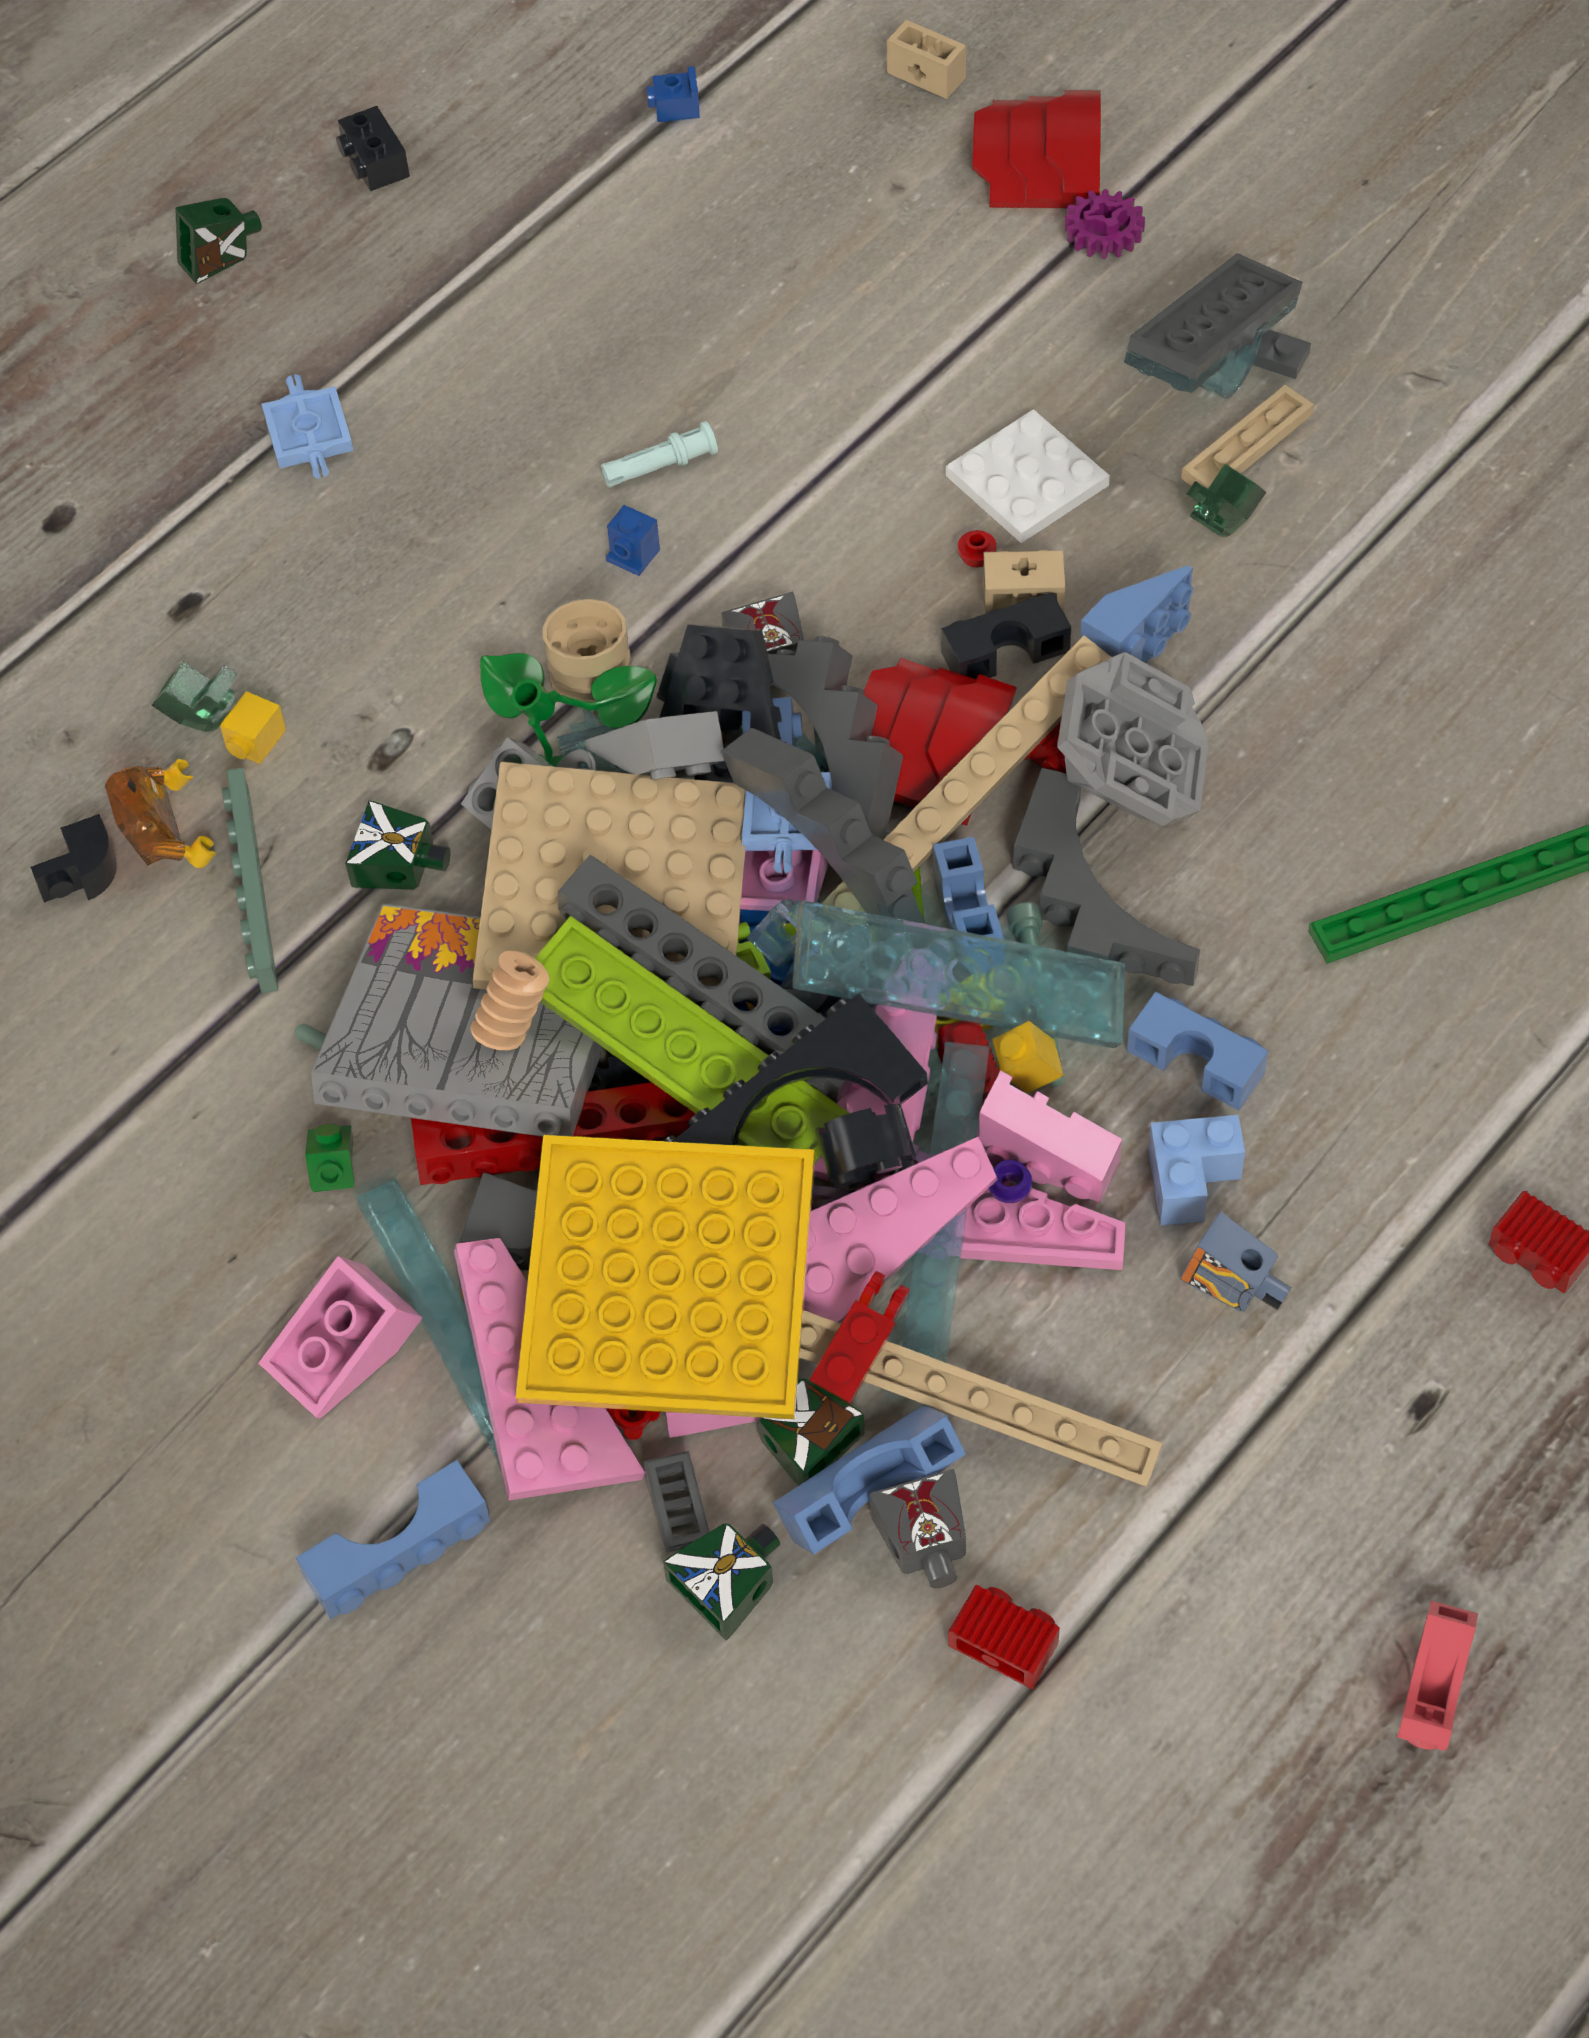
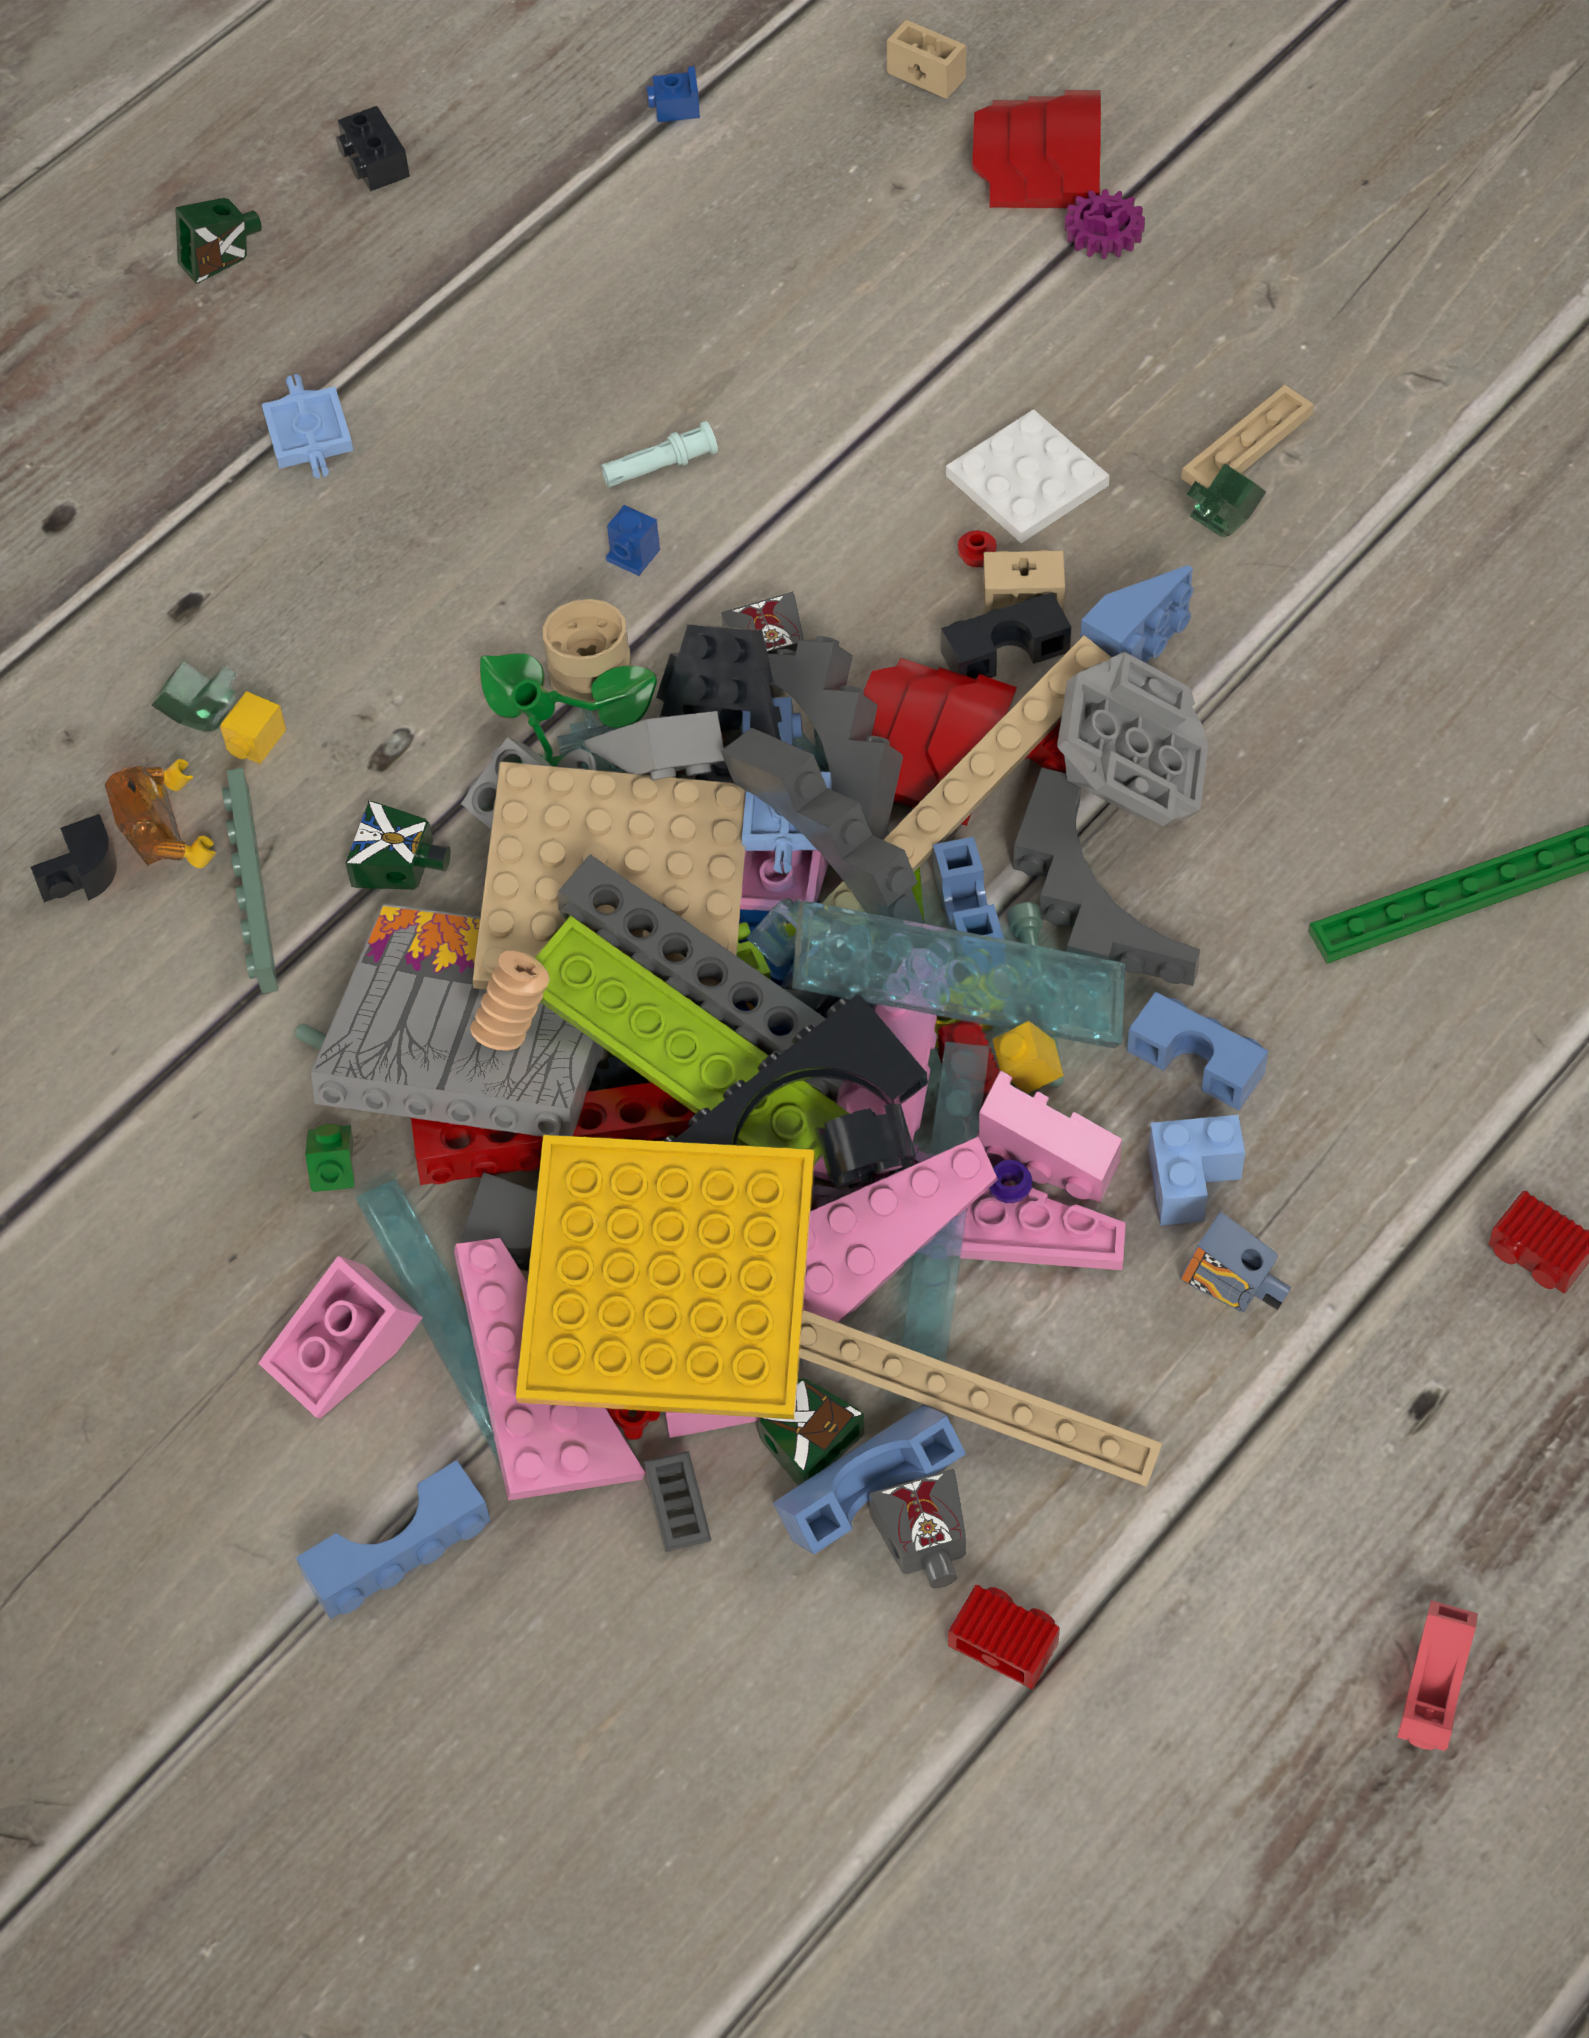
torso [663,1523,780,1640] -> none
red hinge [809,1271,911,1404] -> none
dark grey piece [1124,253,1303,399] -> none
dark grey plate [1225,327,1311,379] -> none

